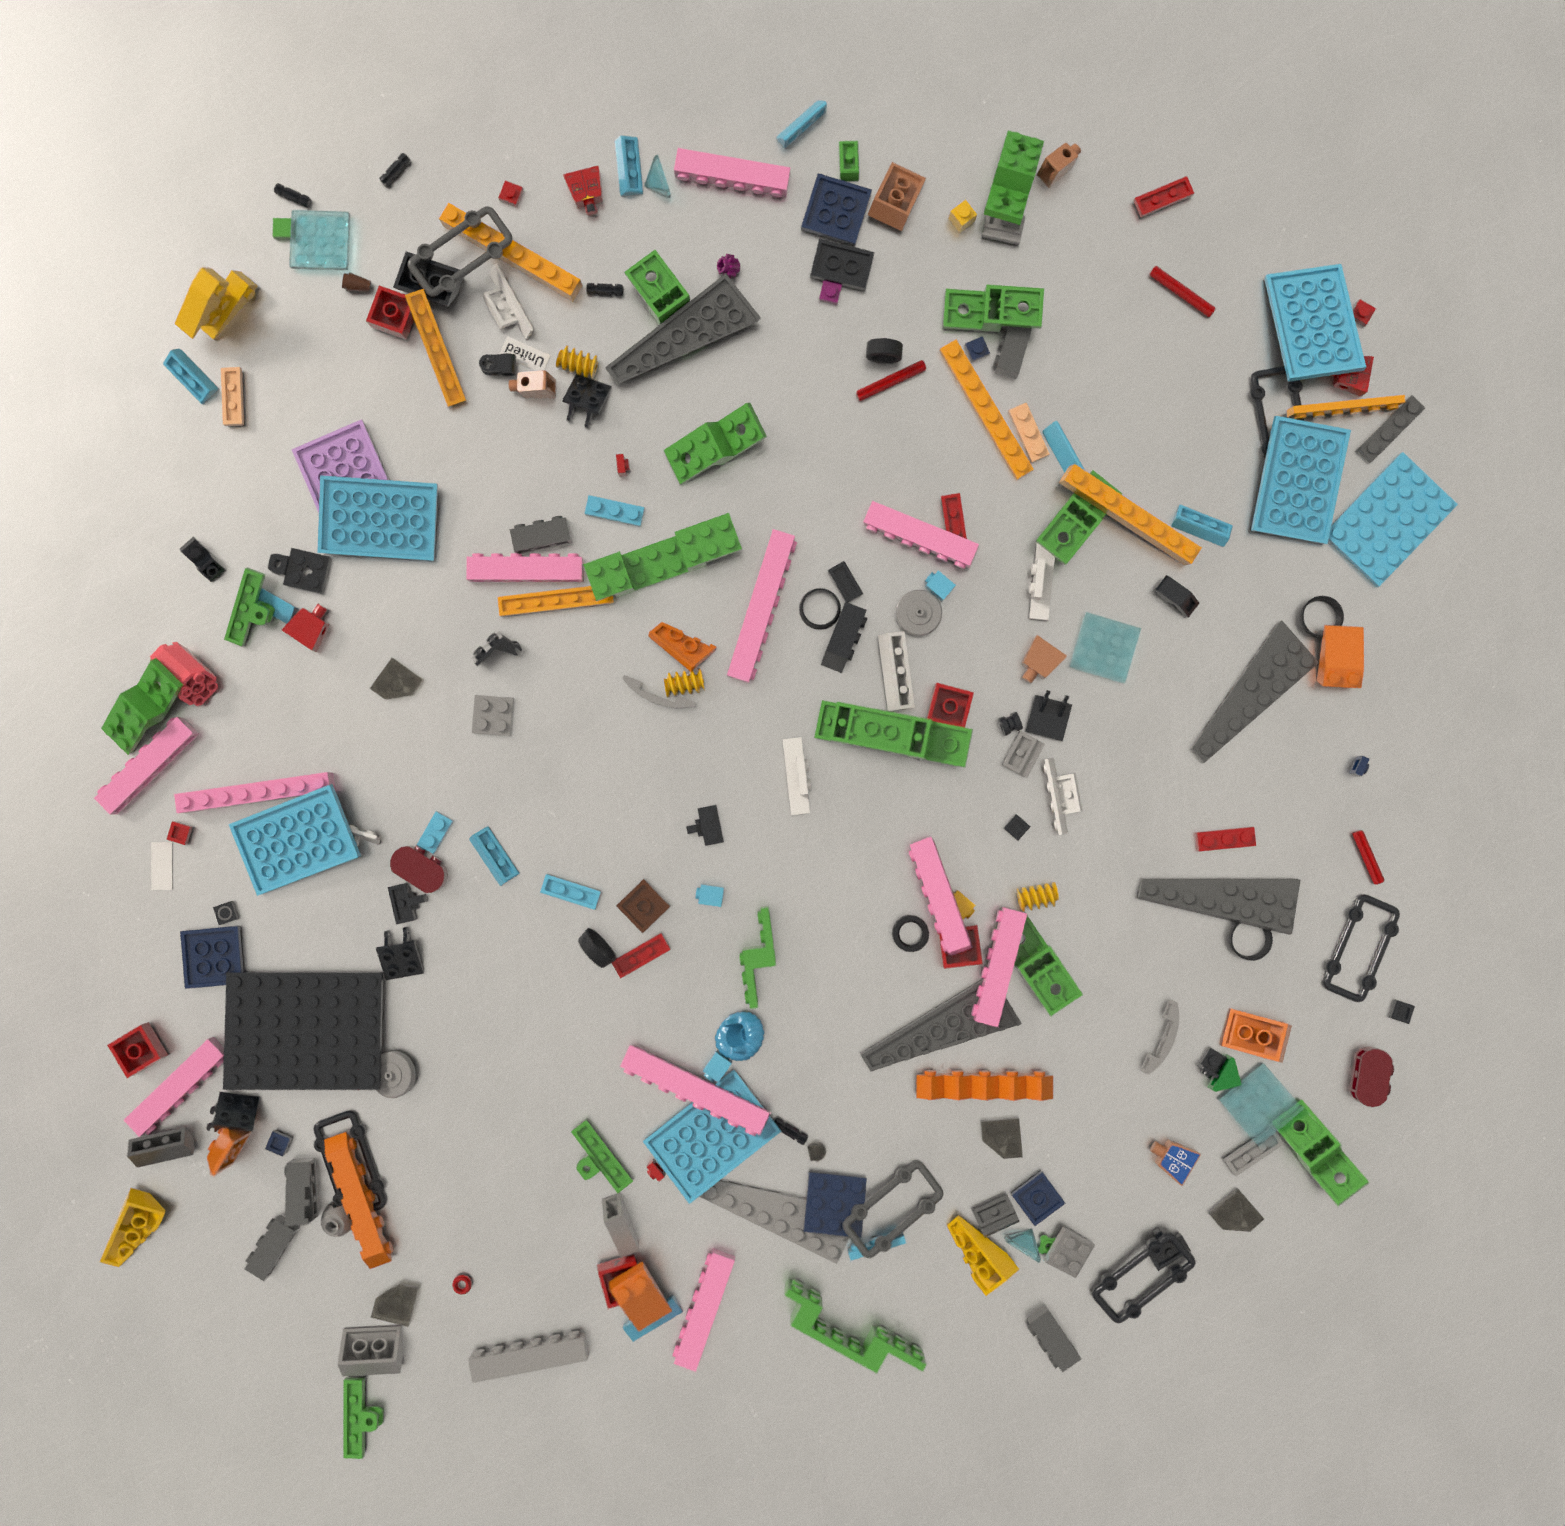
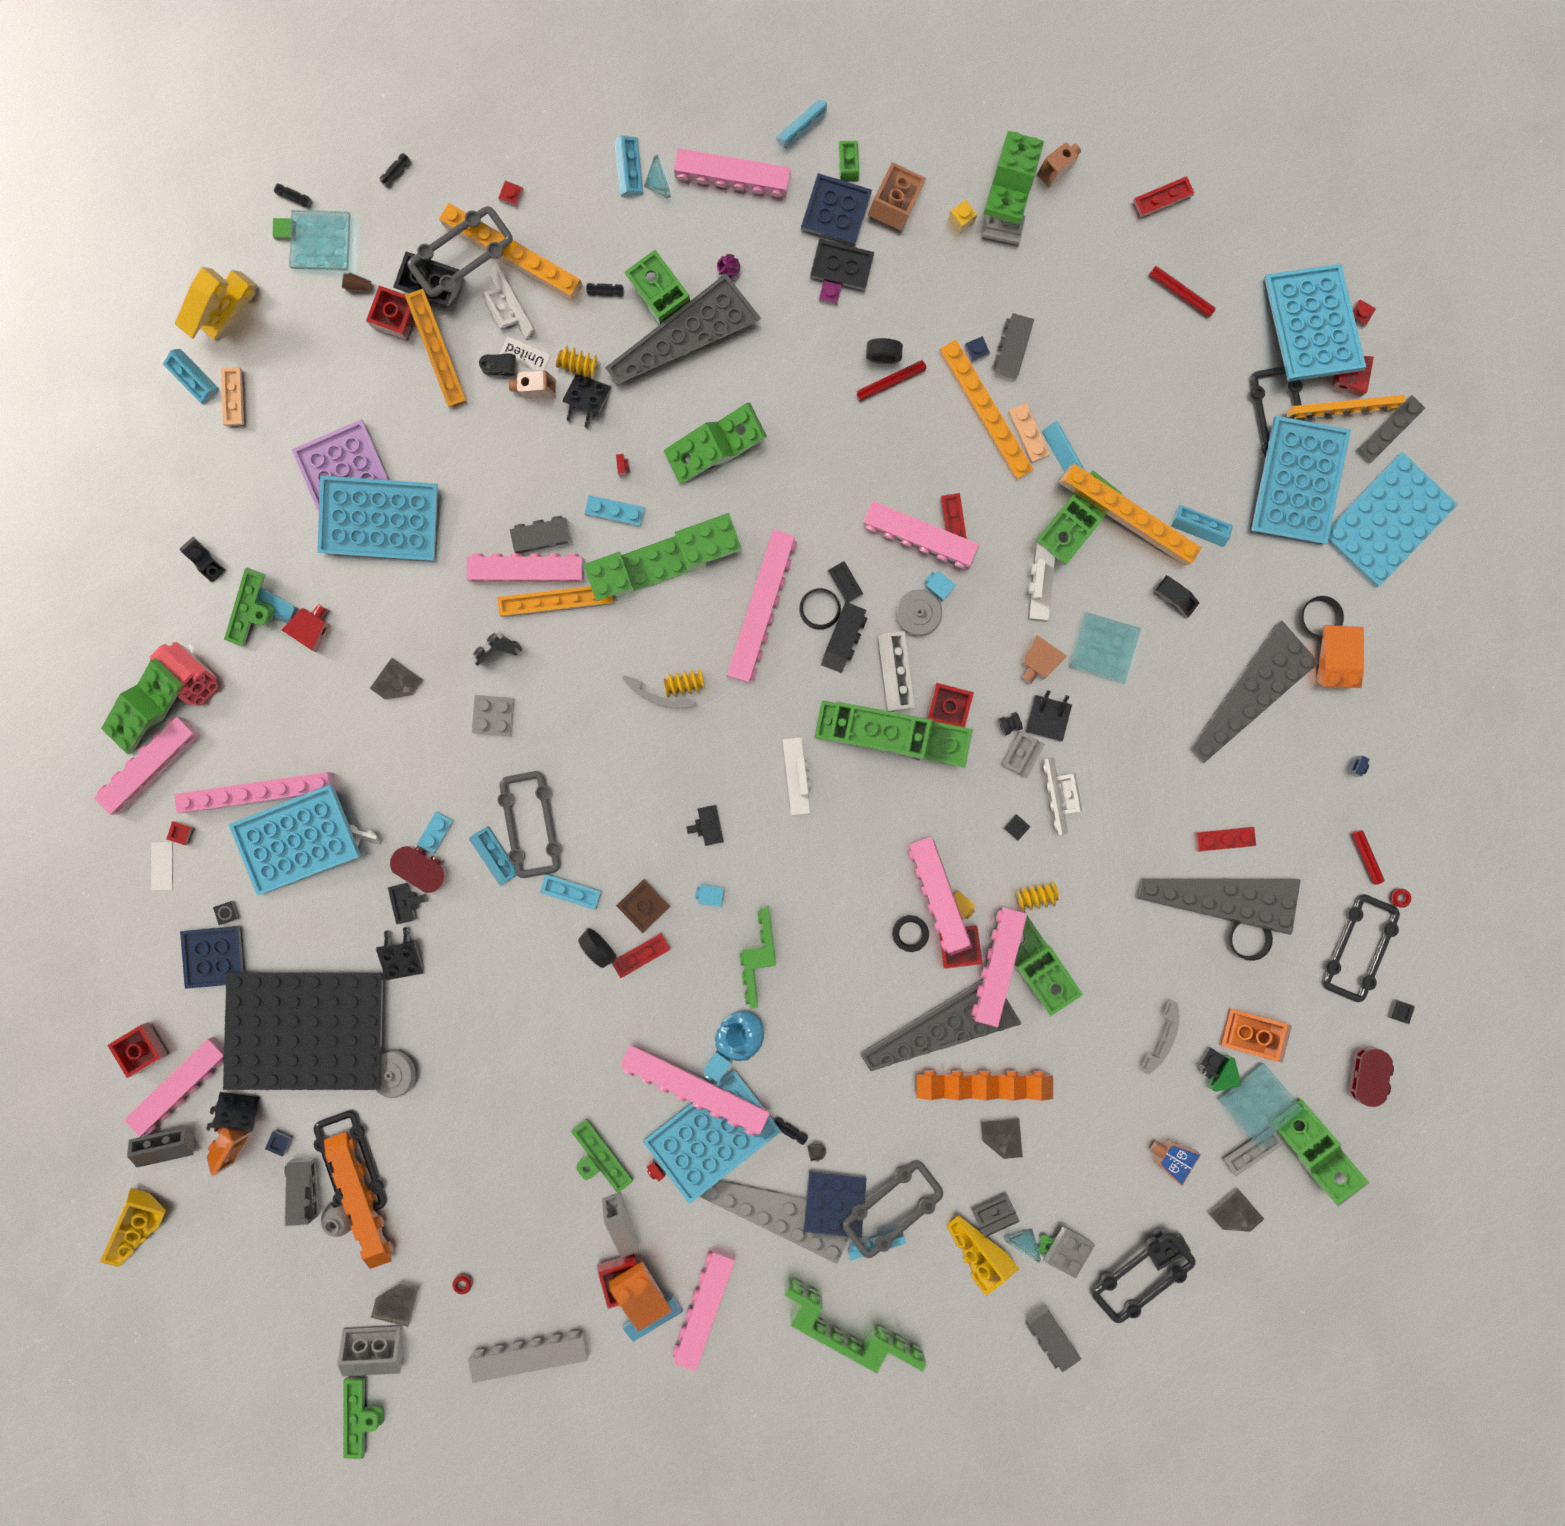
dark grey brick [244,1215,300,1281] -> none
black plate [268,548,331,594] -> none
red torso [563,165,603,216] -> none
orange wing [648,622,717,672] -> none
bright green bracket [943,284,1044,332] -> none
dark blue plate [1011,1171,1066,1226] -> none
none -> dark grey bar [497,771,562,878]
none -> red plate [1391,889,1412,908]

